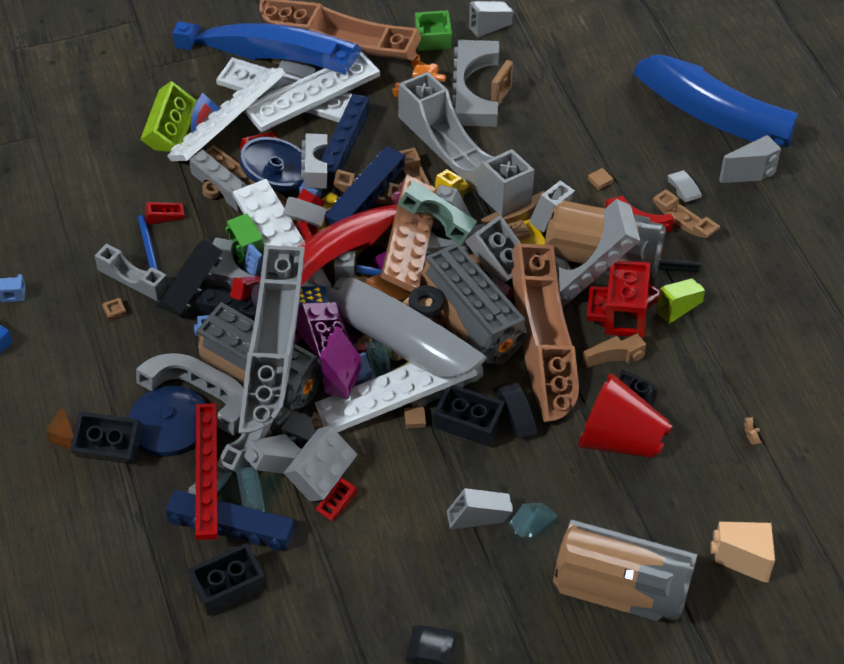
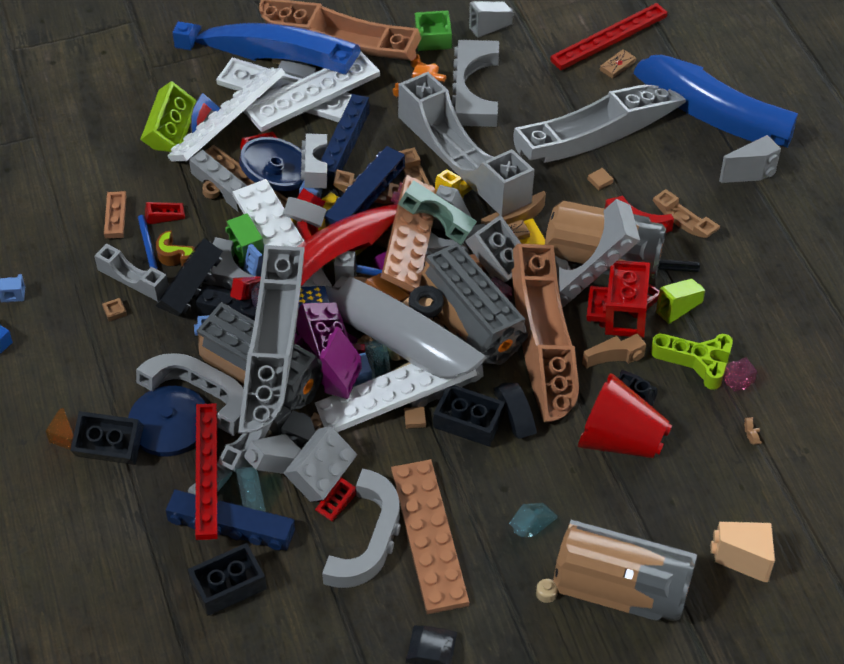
light grey slope [447,489,513,529] -> none
medium nougat tile [491,60,513,106] -> none
light grey piece [529,181,575,233] -> none
light grey slope [668,170,702,202] -> none
none -> nougat plate [104,191,127,238]
none -> dark orange animal [156,230,194,266]
none -> light grey arch [322,468,401,588]
none -> nougat plate [391,459,469,614]
none -> light grey slope [514,85,686,163]
none -> tan piece [536,579,558,603]
none -> red plate [550,3,668,71]
none -> medium nougat tile [600,49,636,79]
none -> lime beam [651,333,733,390]
none -> clear pink brick [723,357,757,392]

